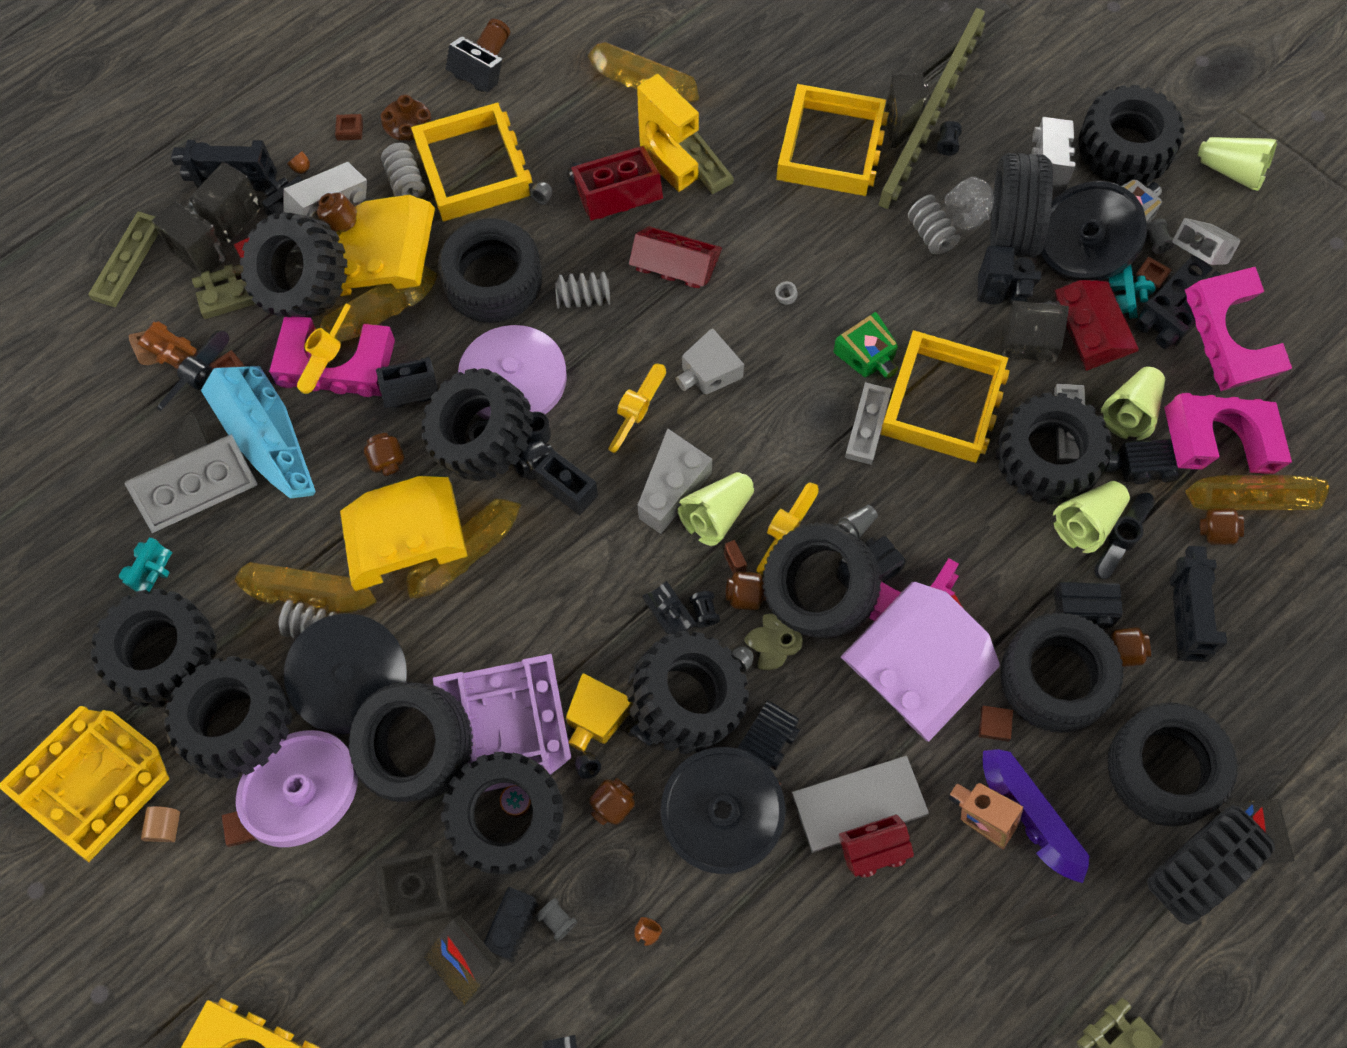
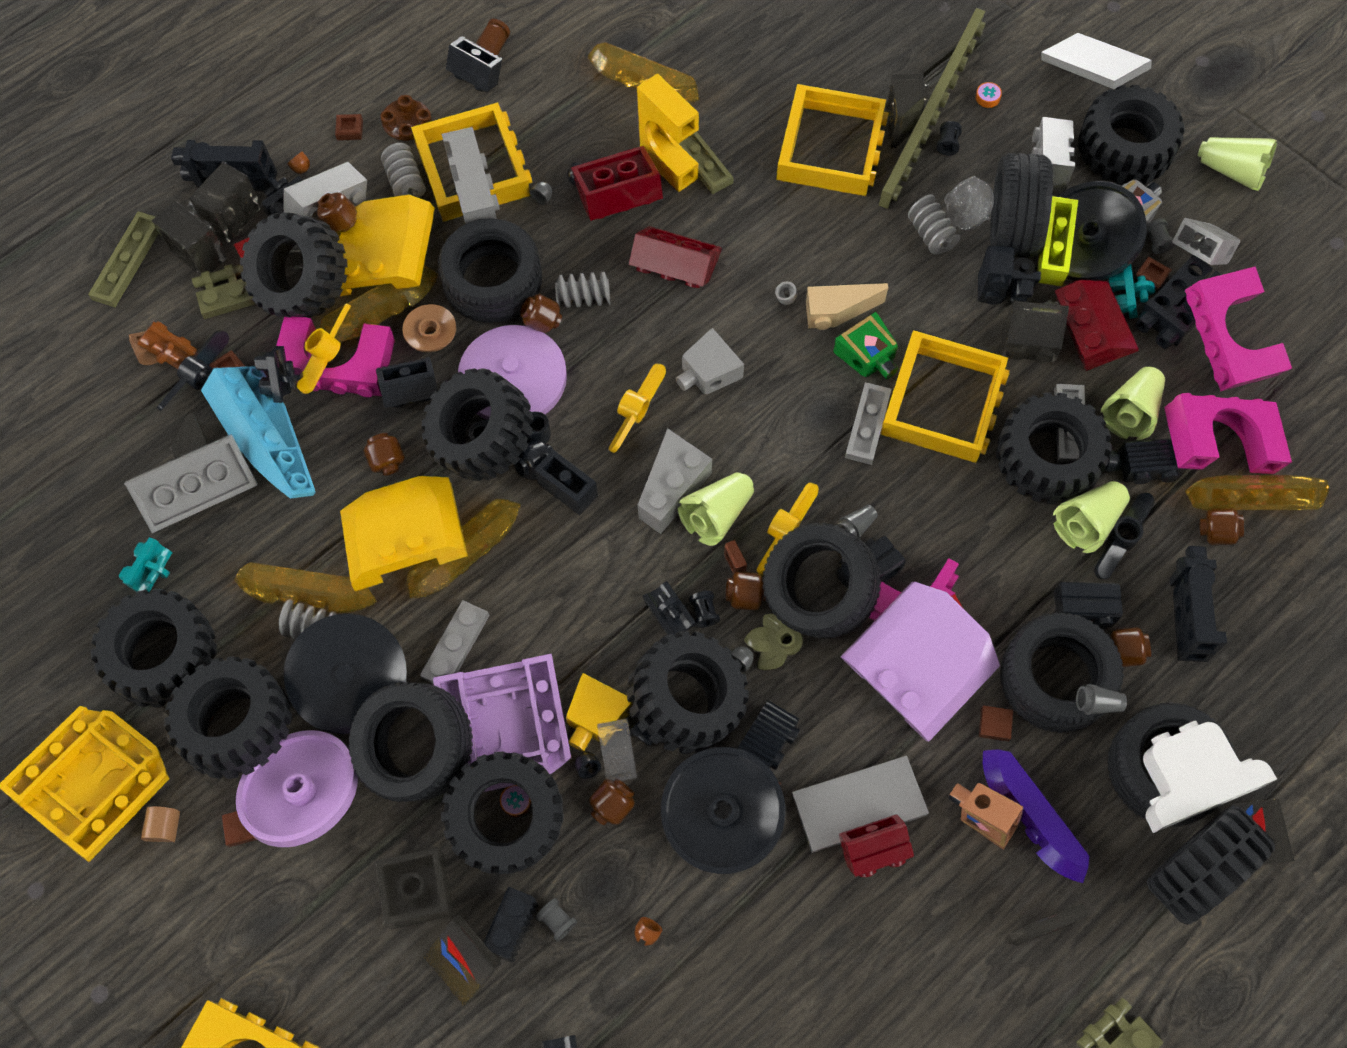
none -> black hips [254,346,303,403]
none -> medium nougat dish [402,304,456,352]
none -> light grey plate [420,600,490,684]
none -> light grey wedge [442,127,500,224]
none -> reddish brown head [520,294,562,333]
none -> clear tile [597,719,637,781]
none -> tan slope [806,283,888,330]
none -> tile [975,82,1002,108]
none -> neon yellow brick [1037,196,1078,286]
none -> tile [1041,33,1152,89]
none -> dark grey cone [1076,684,1127,715]
none -> white brick [1143,721,1277,833]

